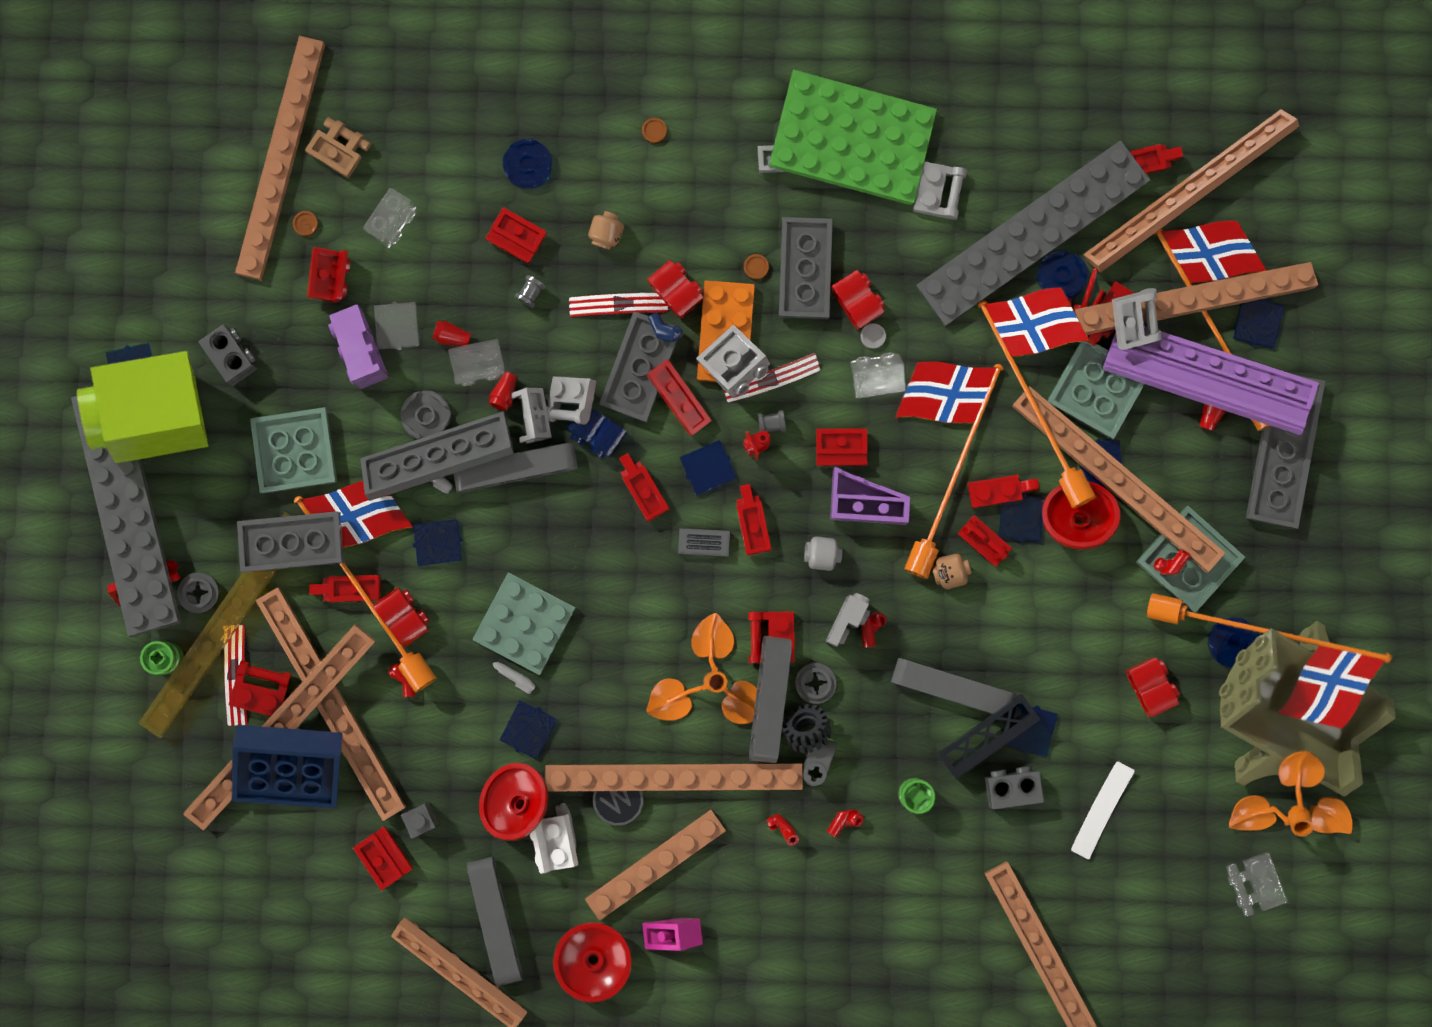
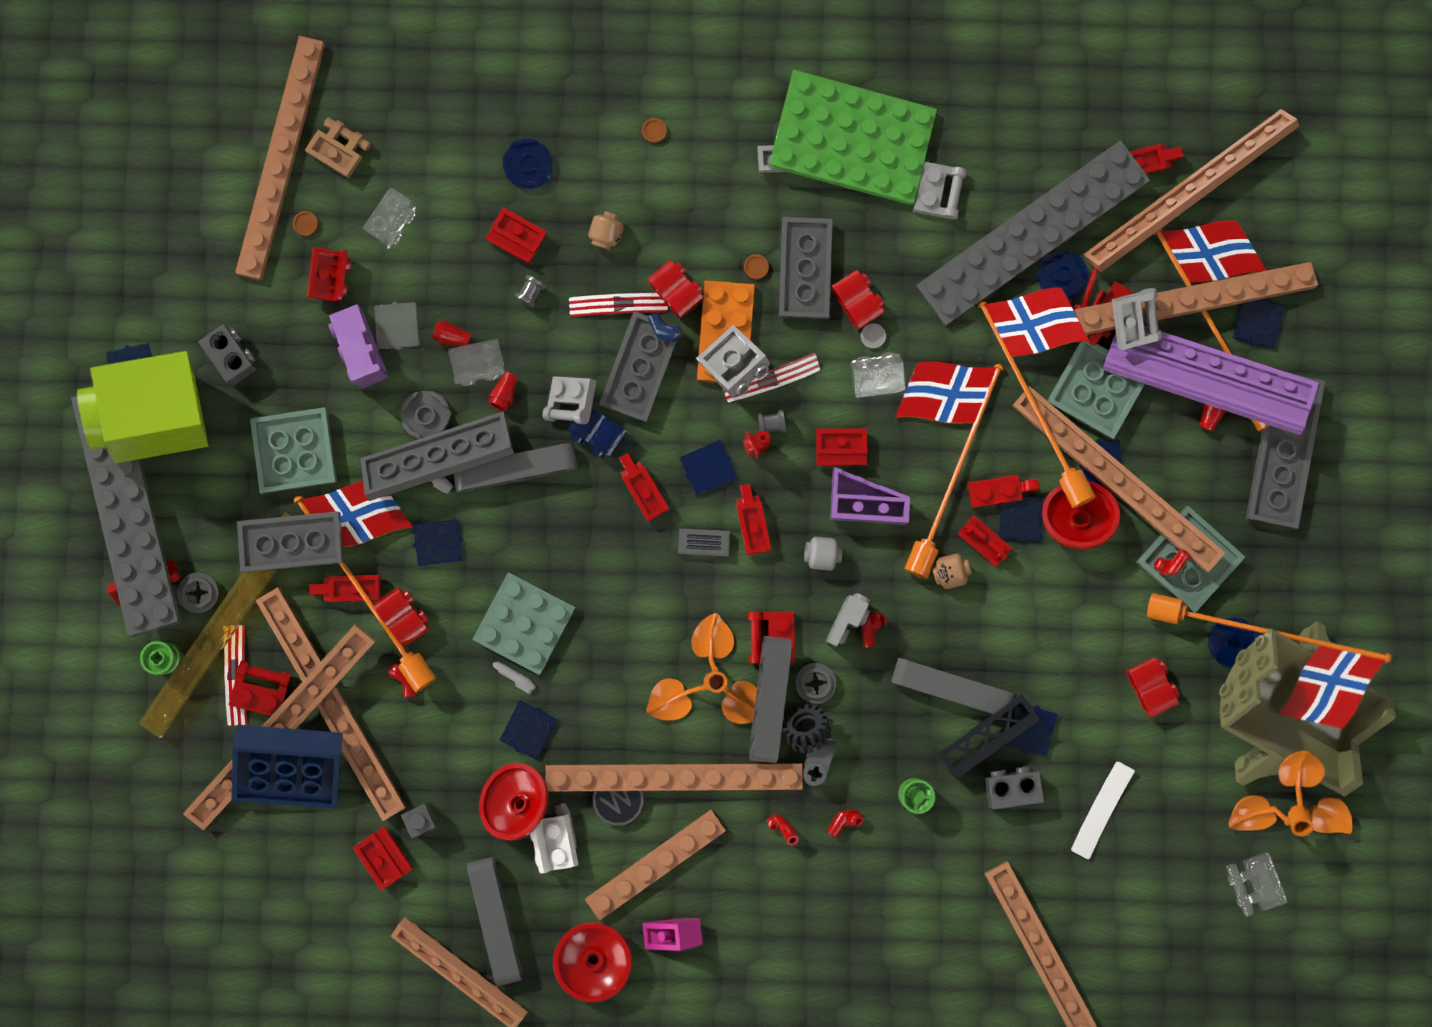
light grey hinge [511,388,551,443] -> none
red plate [646,359,712,436] -> none

